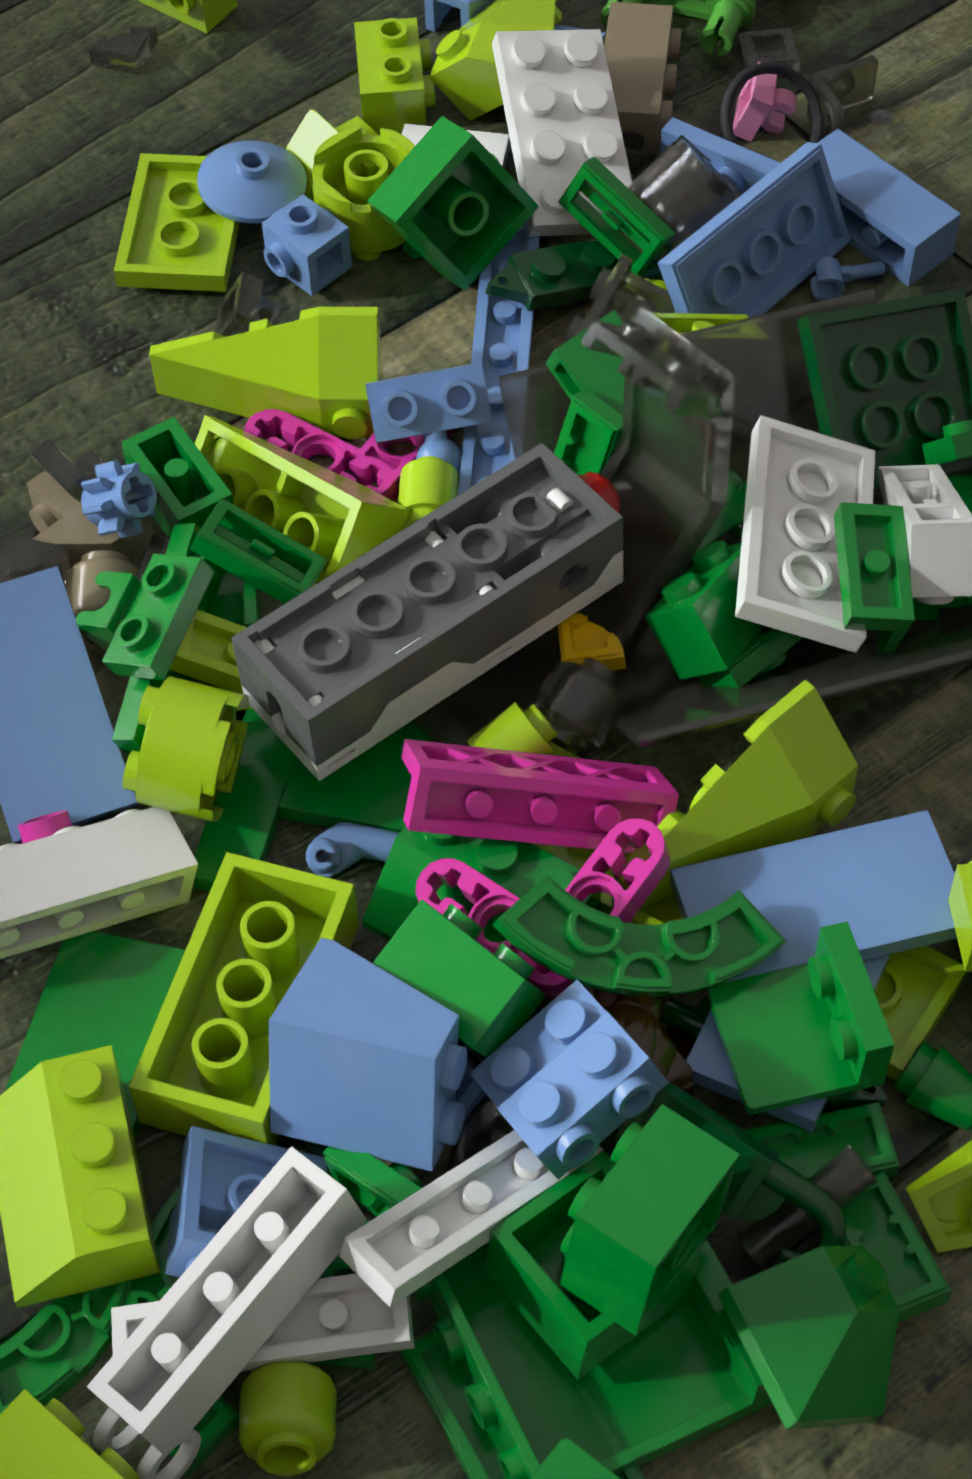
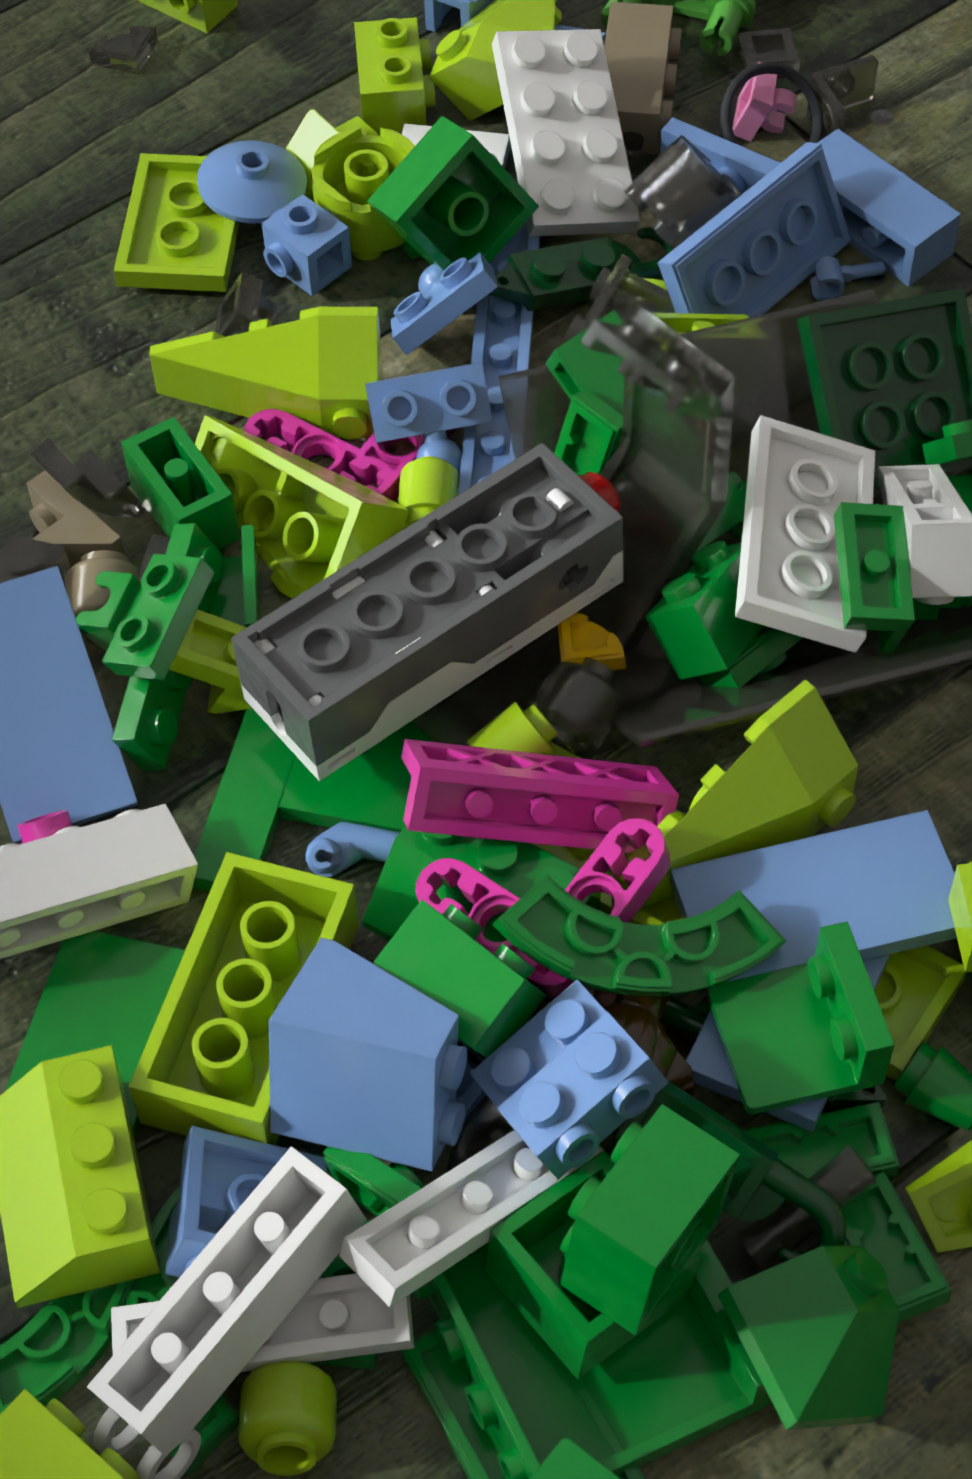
medium blue gear [81,460,157,538] -> none
lime brick [122,676,249,822] -> none
green tile [190,498,328,604] -> none
green tile [558,156,676,278] -> none
none -> medium blue plate [391,252,498,355]

